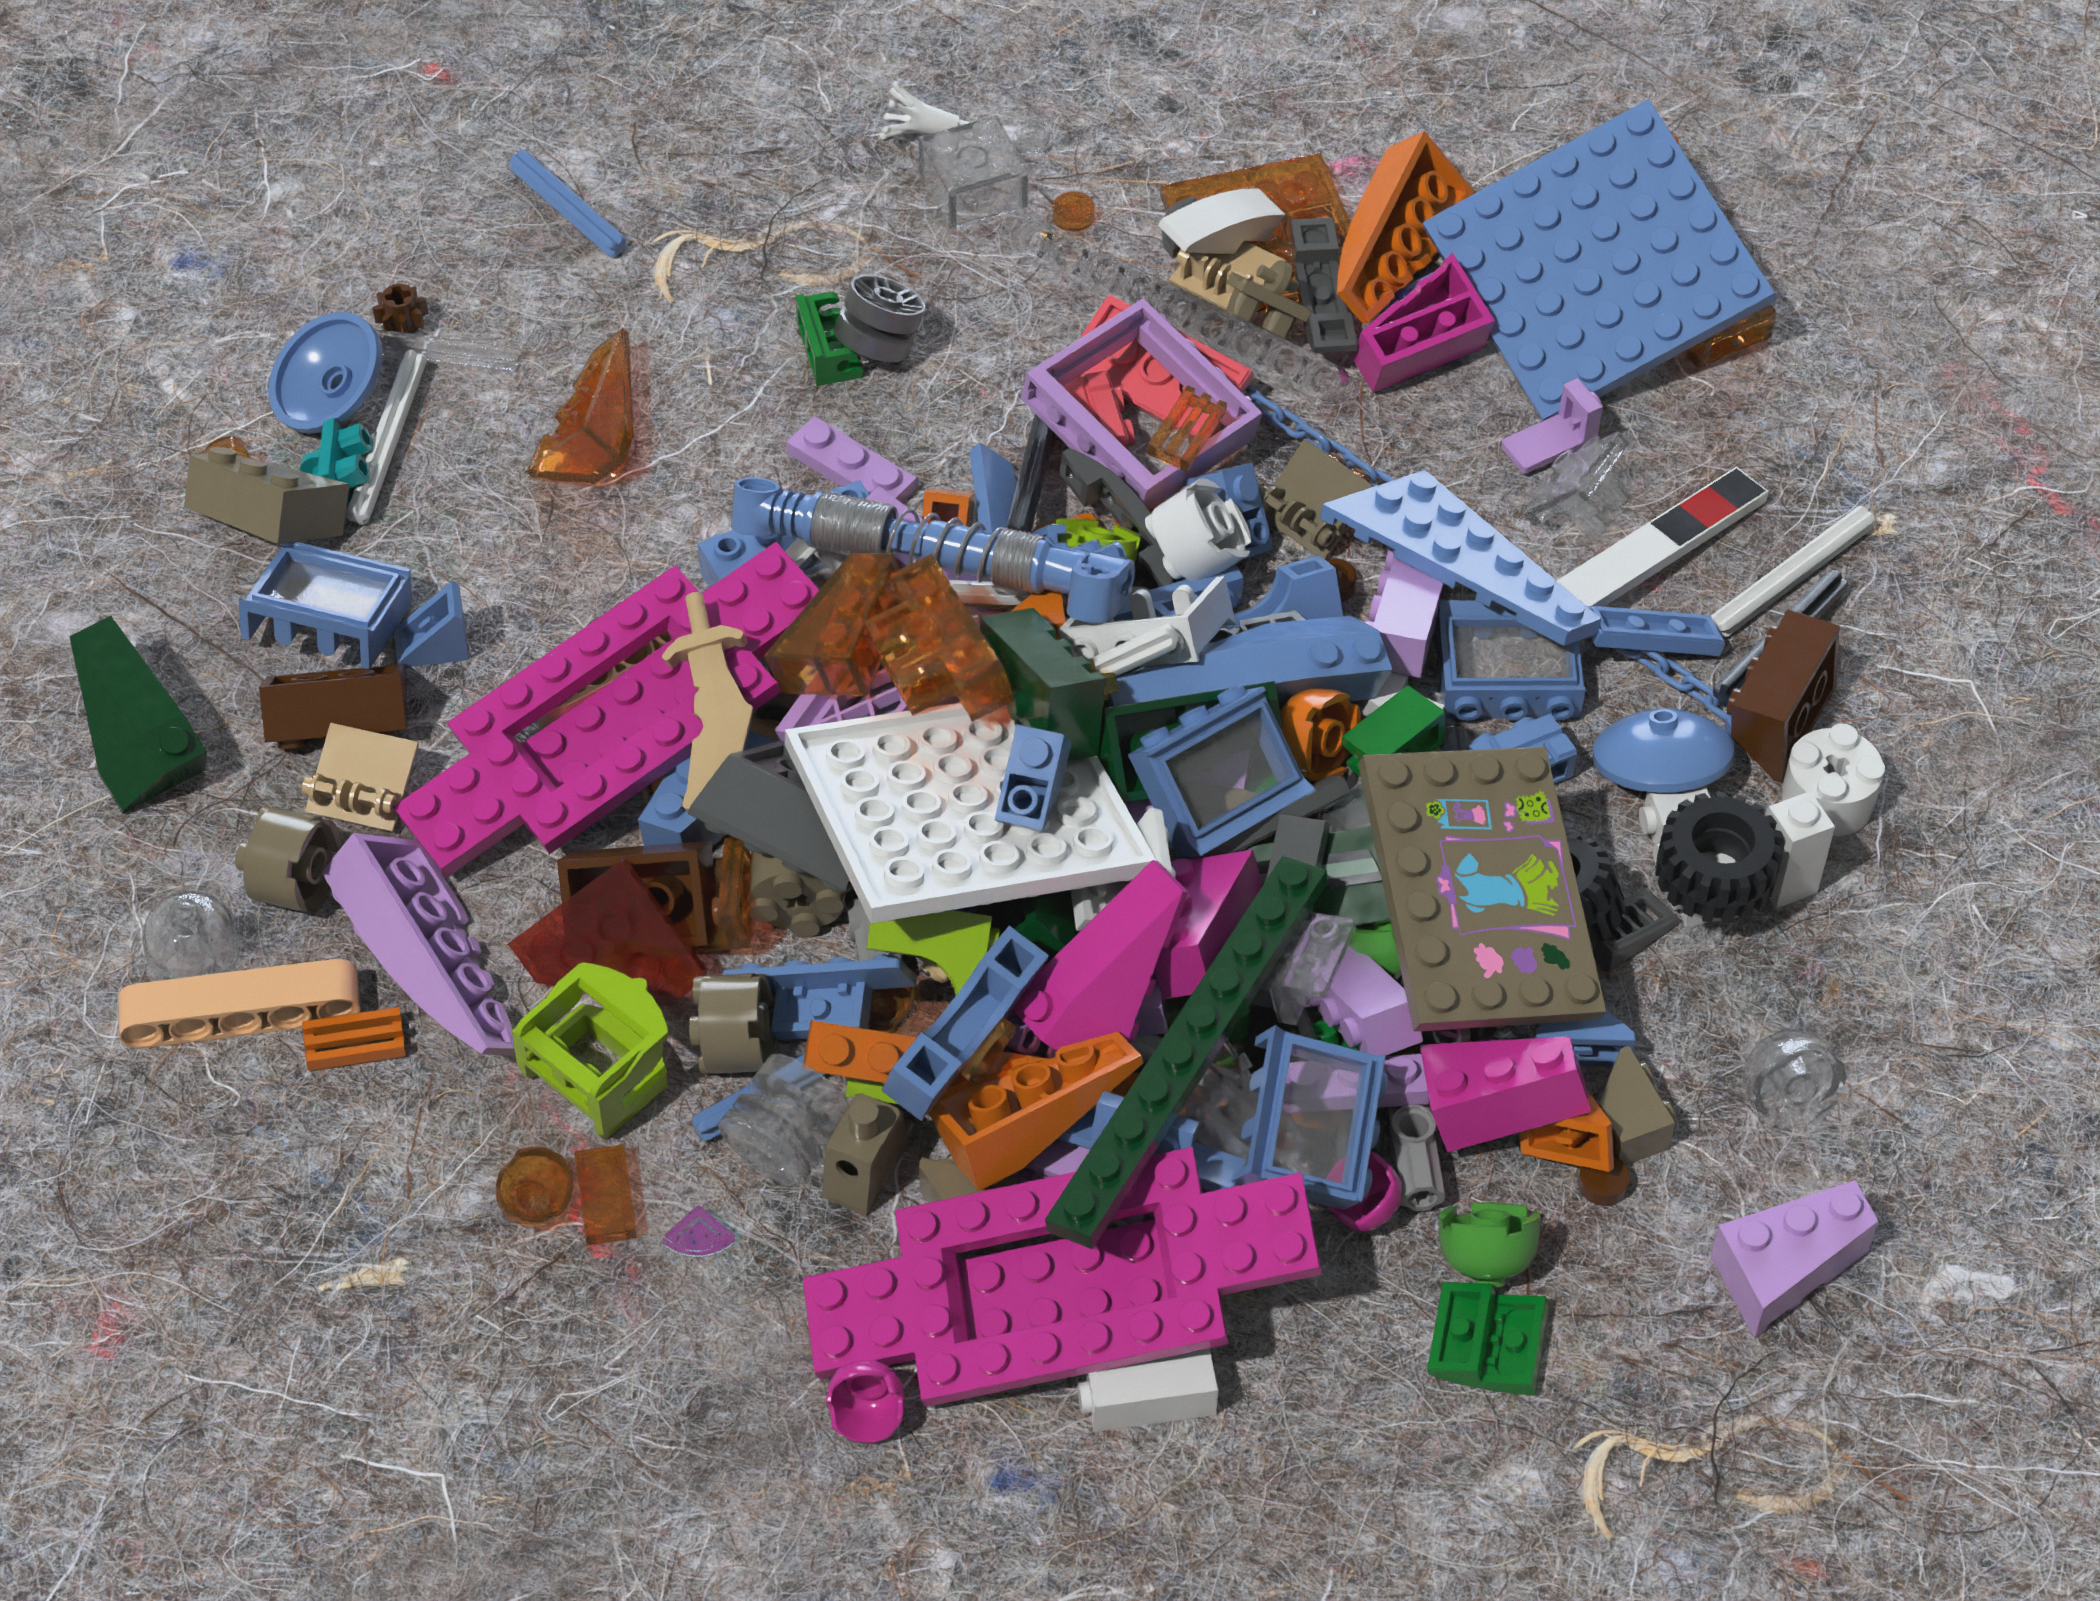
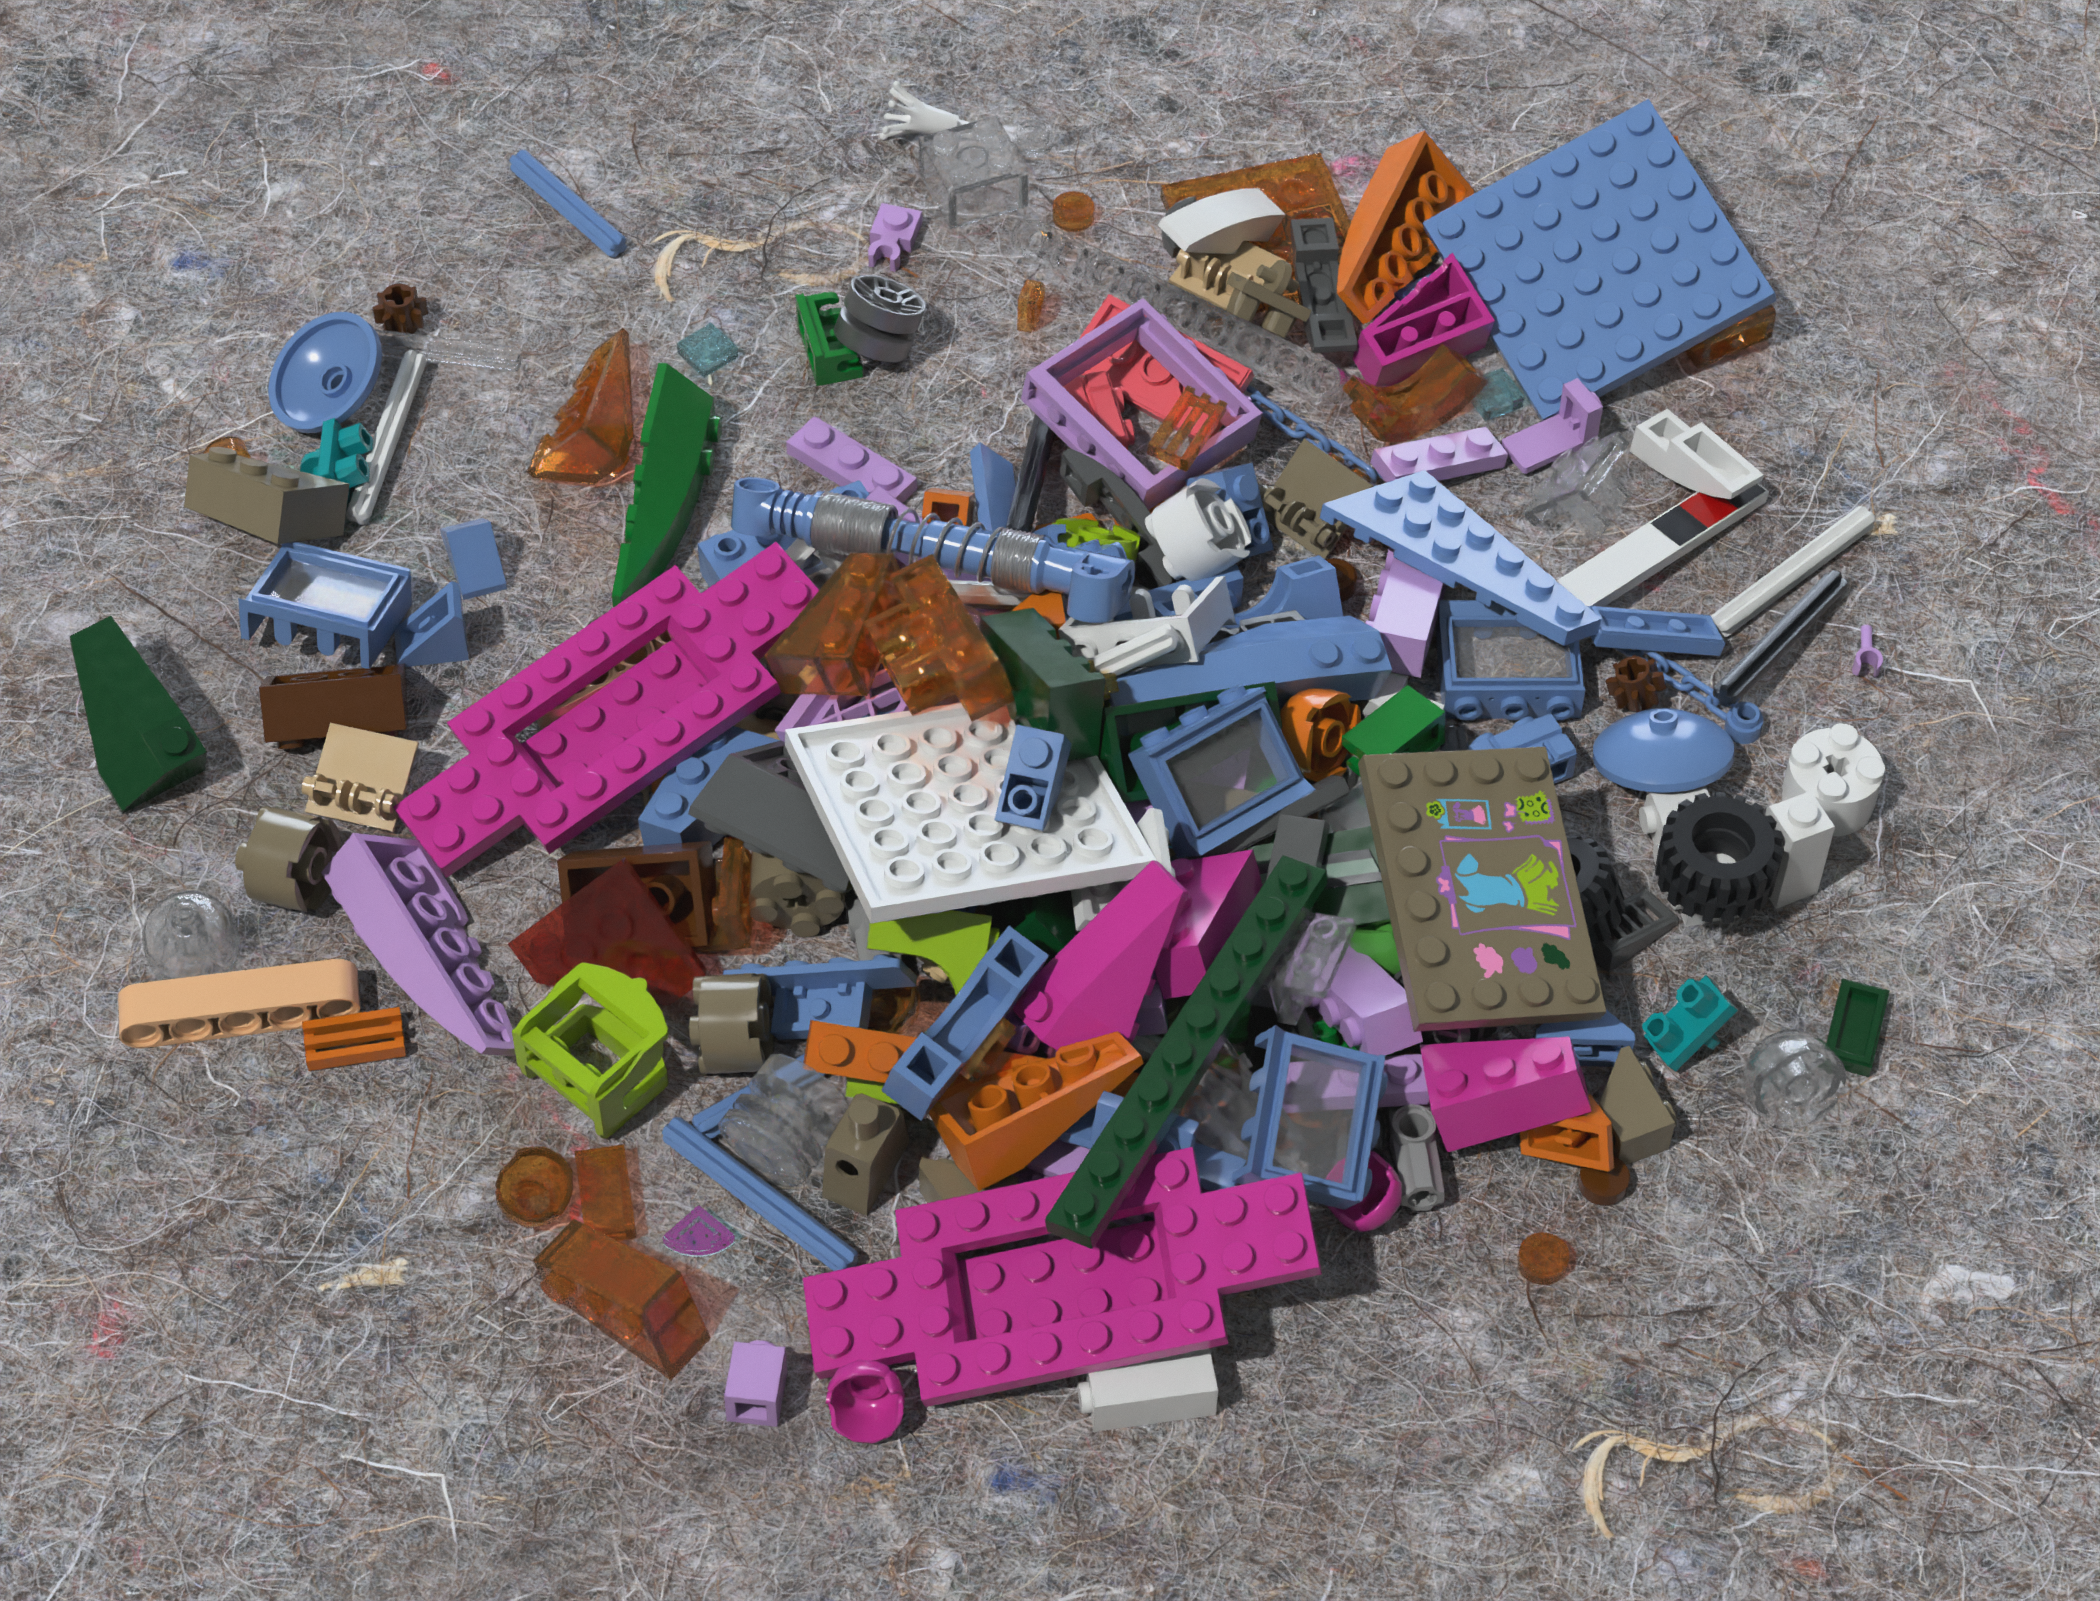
tan sword [662,592,754,812] -> none
green slope [1427,1282,1550,1395] -> none
bright green cylinder [1439,1202,1540,1288] -> none
lavender wedge [1710,1180,1878,1339] -> none
reddish brown slope [1727,609,1840,783] -> none
none -> medium blue slope [440,518,507,600]
none -> clear orange wedge [533,1219,711,1380]
none -> green wedge [612,363,722,608]
none -> medium blue axle [662,1117,859,1271]
none -> clear light blue tile [677,323,738,378]
none -> lavender brick [724,1340,787,1427]
none -> lavender plate [868,203,922,272]
none -> clear orange tile [1017,279,1045,333]
none -> clear orange arch [1342,344,1488,443]
none -> lavender plate [1370,427,1508,483]
none -> clear light blue tile [1463,368,1524,421]
none -> clear orange tile [1517,1232,1570,1285]
none -> reddish brown gear [1606,655,1667,713]
none -> white slope [1630,409,1764,499]
none -> teal hips [1642,975,1738,1072]
none -> dark green tile [1821,978,1890,1077]
none -> lavender hand [1852,625,1883,677]

